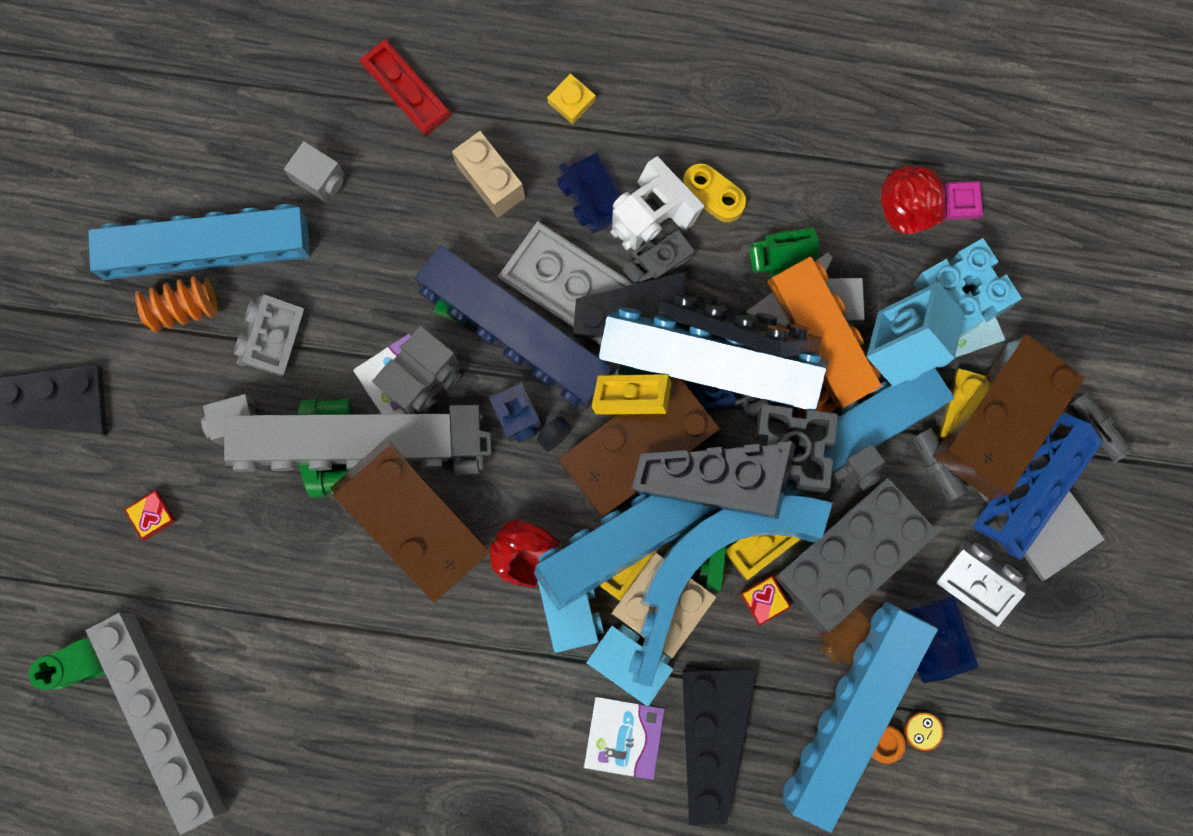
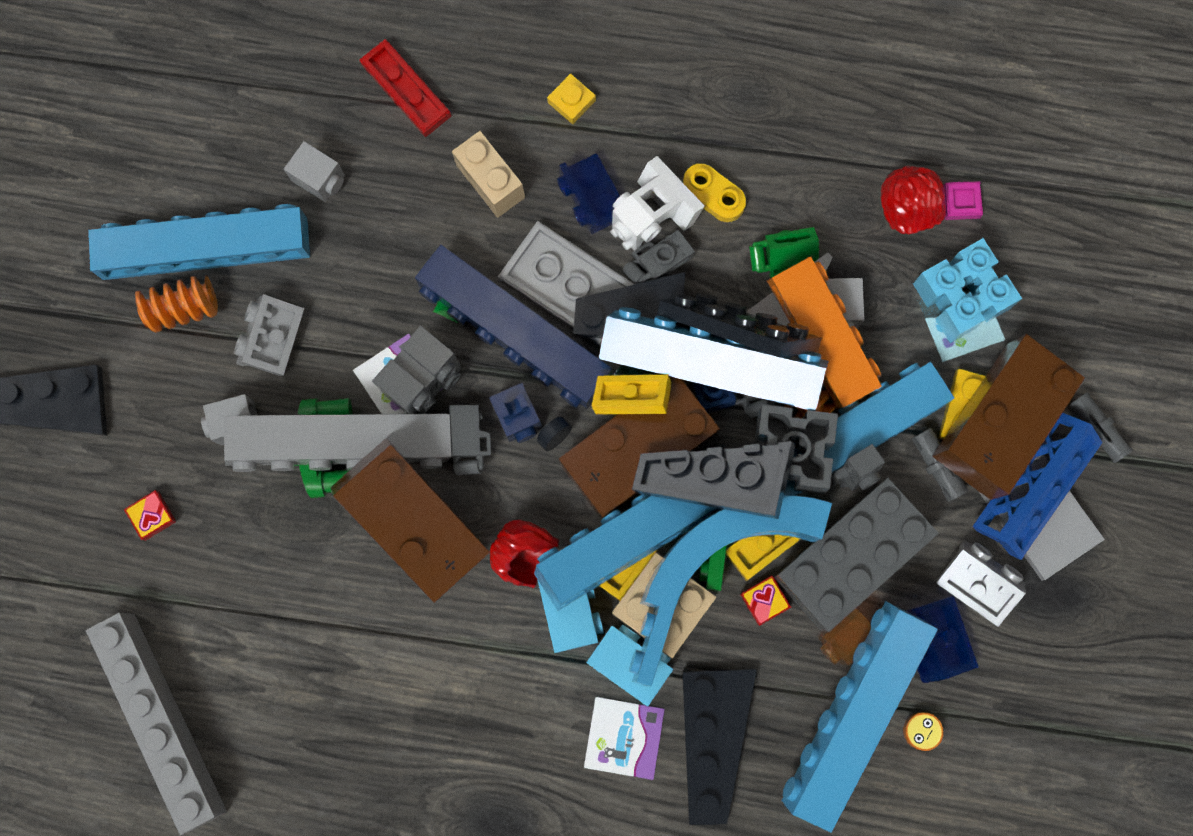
green piece [28,637,105,690] -> none
medium azure brick [867,282,964,386] -> none
orange tile [871,726,906,764] -> none

